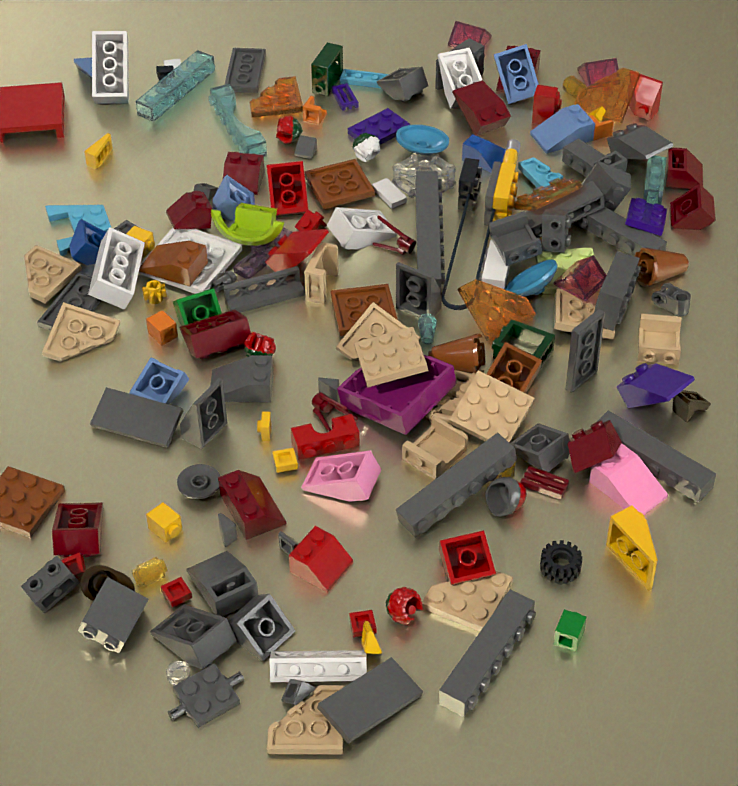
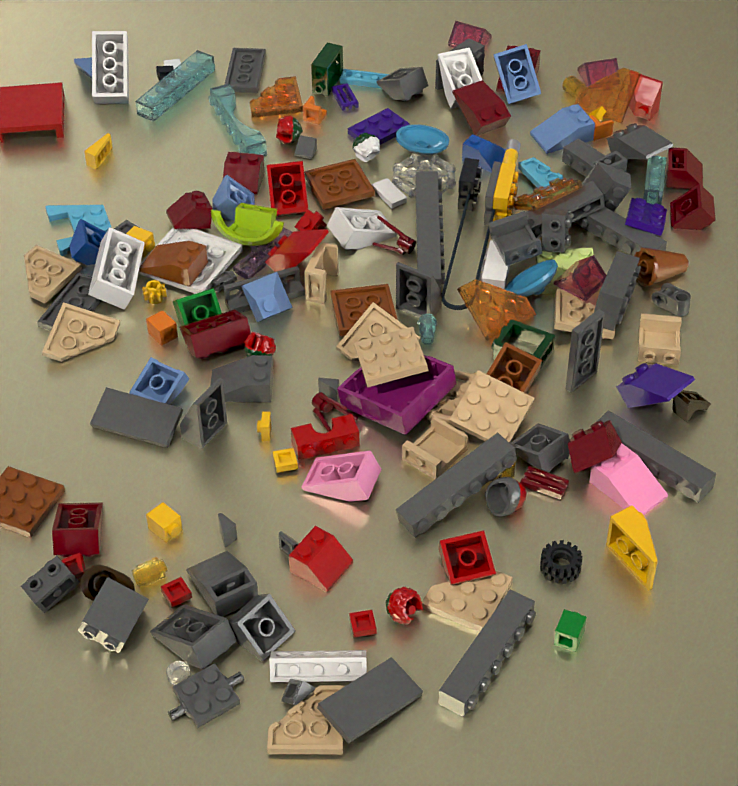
dark grey dish [177,464,220,499] -> none
dark grey slope [194,183,218,201] -> none
dark red slope [218,470,287,540] -> none
yellow slope [361,621,382,654] -> none
dark orange cone [428,334,486,374] -> none
red brick [532,85,562,124] -> none
none -> medium blue slope [241,272,292,322]

